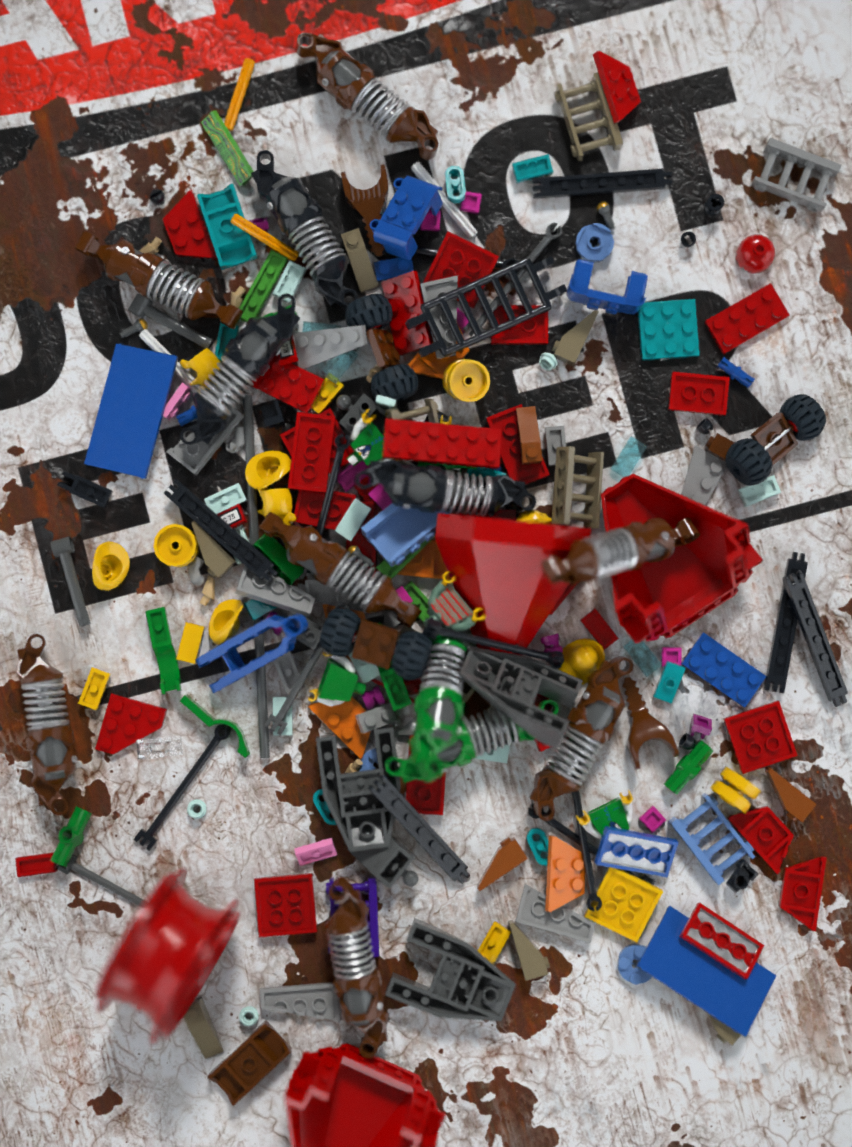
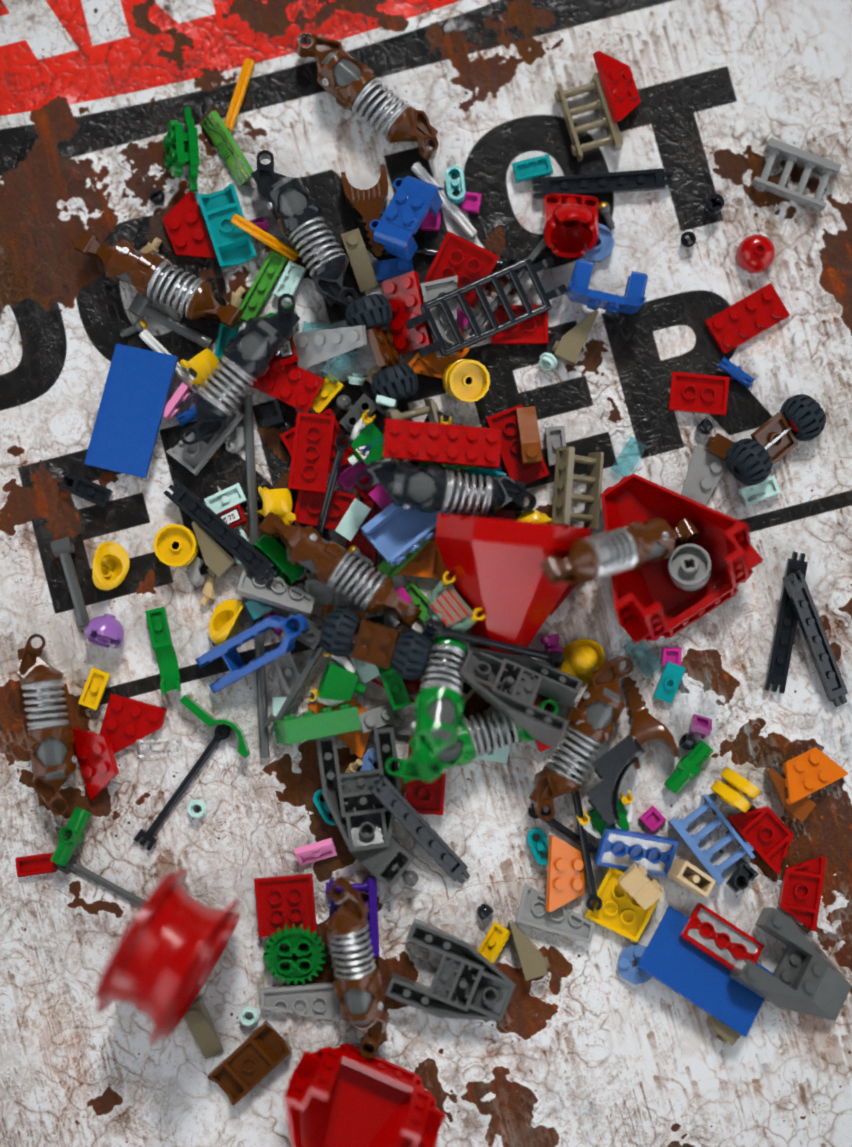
yellow tile [176,622,205,664] -> none
yellow hat [245,450,291,489] -> none
magenta wheel [361,685,386,710] -> none
dark orange slope [477,837,528,891] -> none
red tile [580,608,619,650] -> none
teal plate [638,299,699,361] -> none
blue piece [681,632,767,708] -> none
red plate [723,700,798,774] -> none
none -> red wing [71,727,119,800]
none -> medium lavender cylinder [84,614,124,648]
none -> green piece [163,107,200,192]
none -> green gear [263,923,326,986]
none -> green wedge [273,703,361,744]
none -> light aqua plate [347,372,366,385]
none -> black hinge [477,904,494,921]
none -> red piece [542,194,599,258]
none -> black arch [586,735,645,826]
none -> tan brick [617,863,663,910]
none -> tan brick [666,859,716,898]
none -> light grey wheel [668,544,711,591]
none -> dark grey wedge [729,908,852,1021]
none -> orange wing [783,747,848,805]

